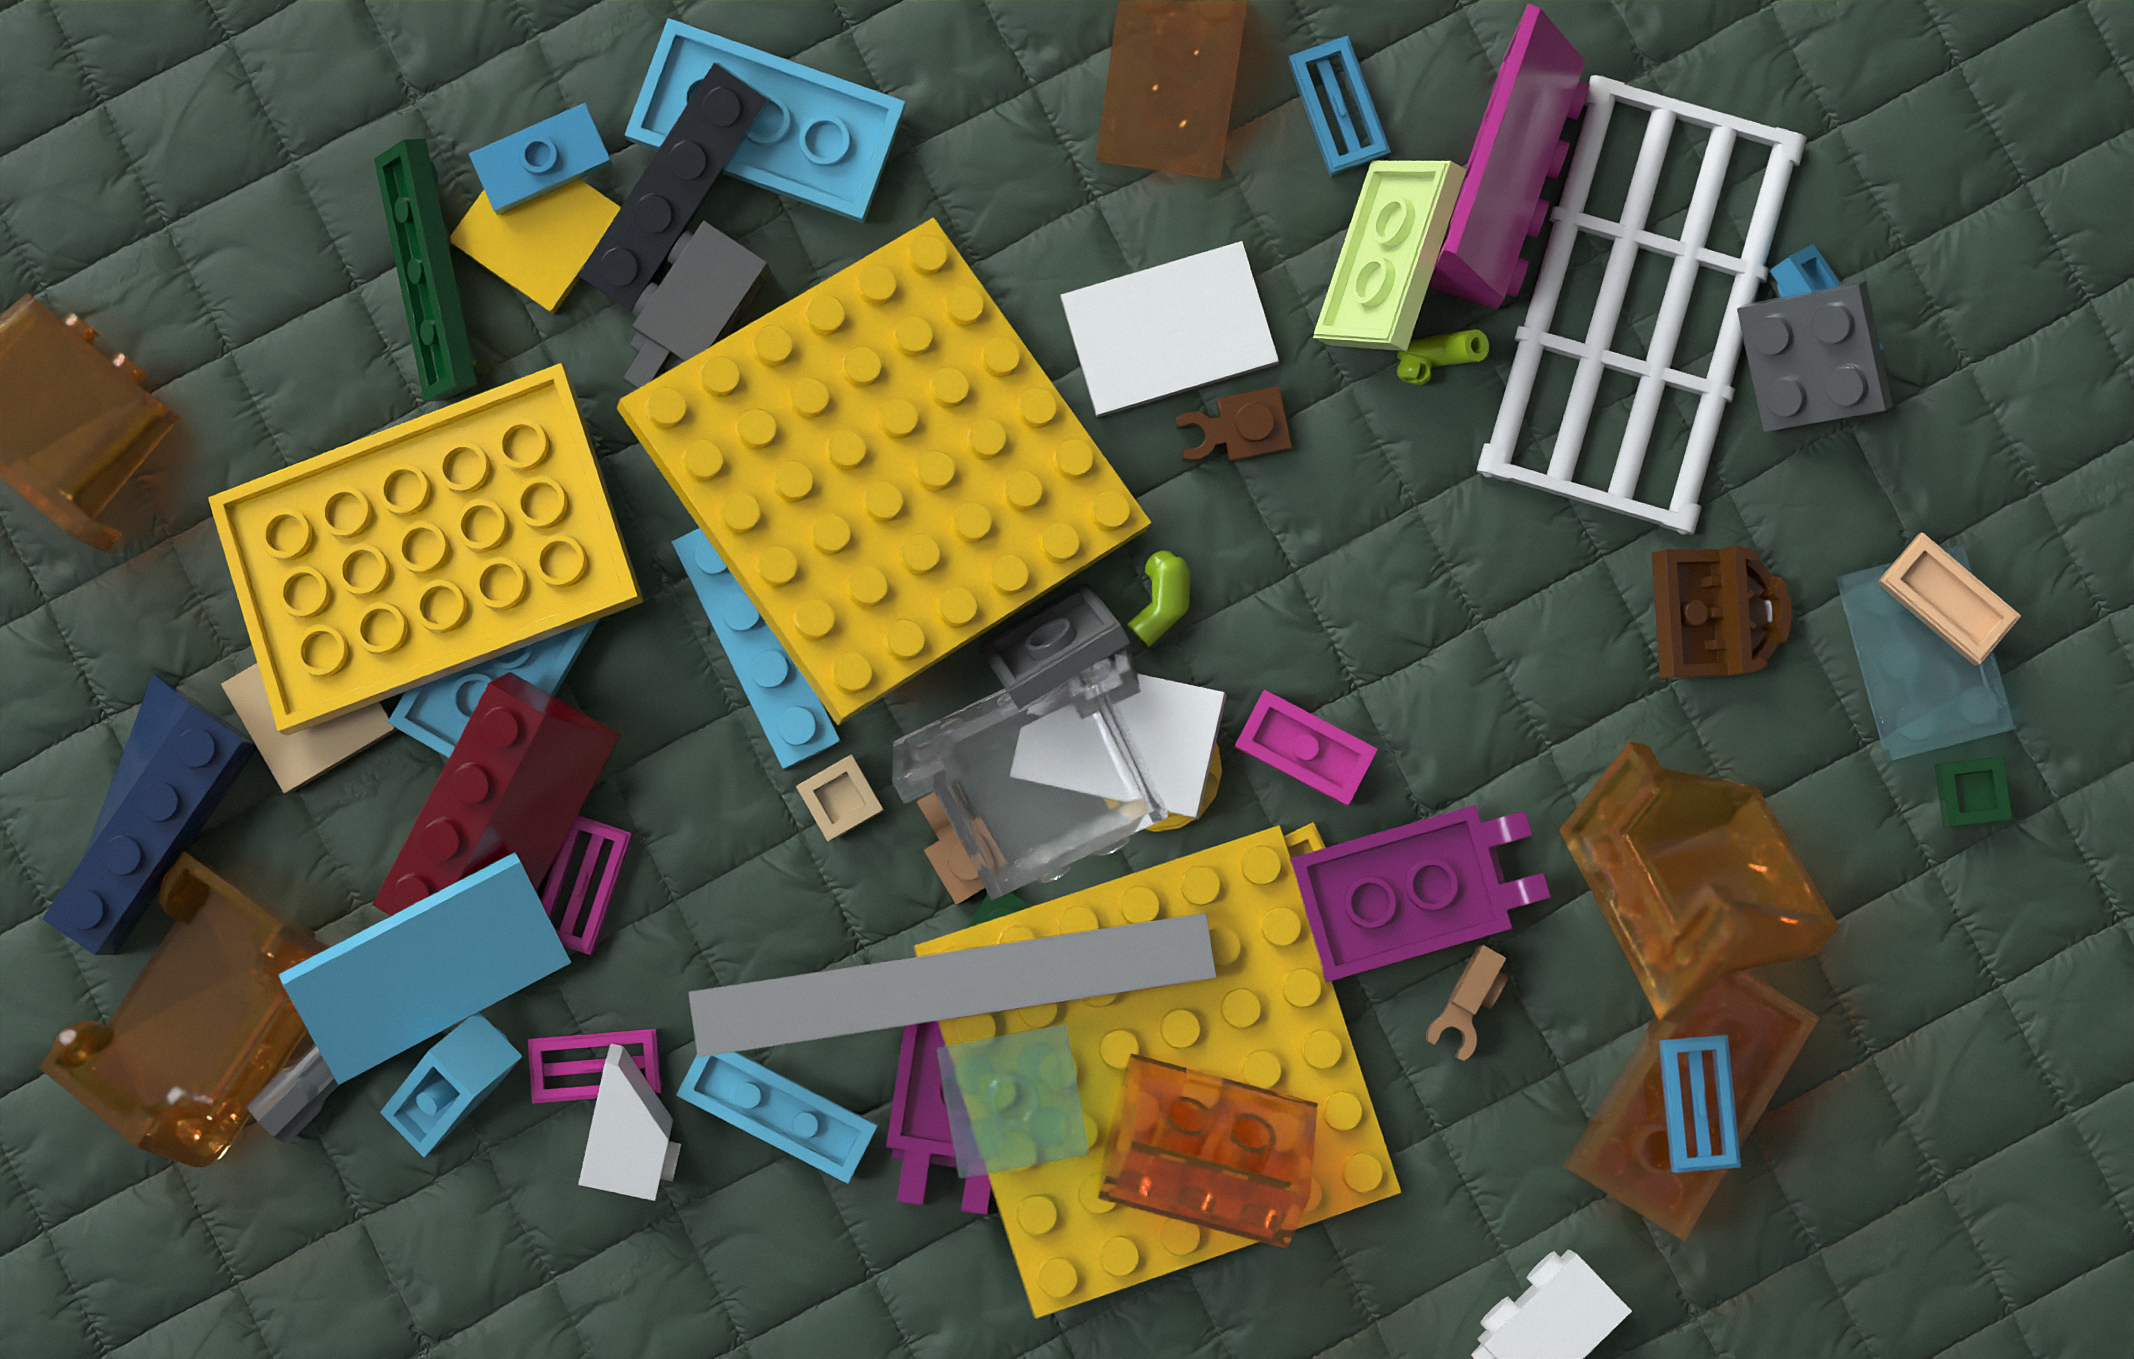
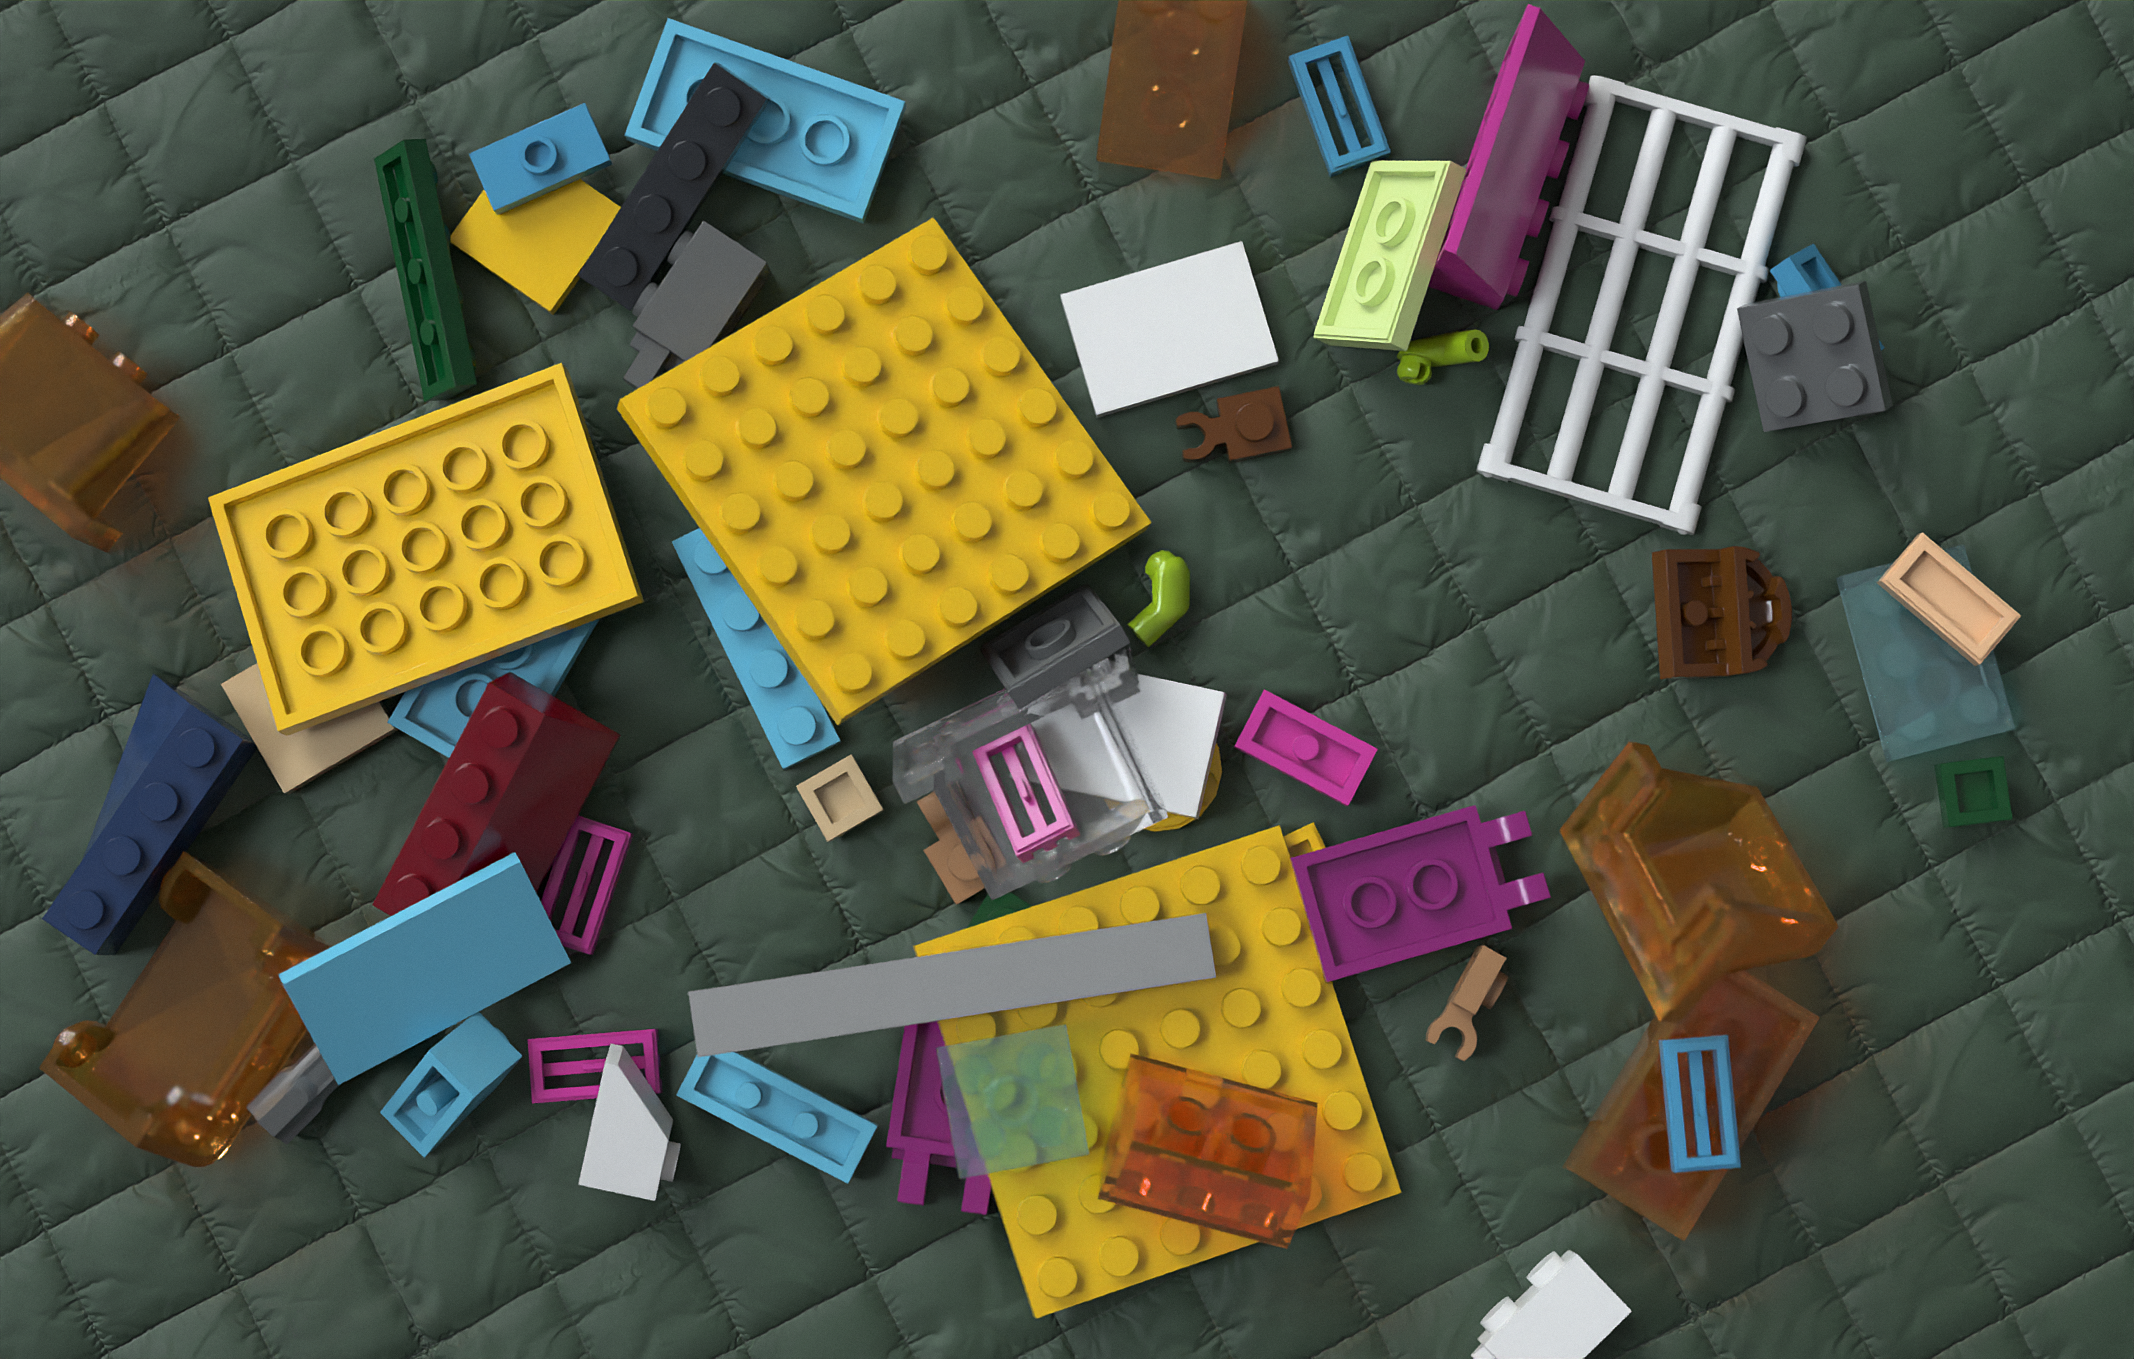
none -> tile [971,721,1081,864]

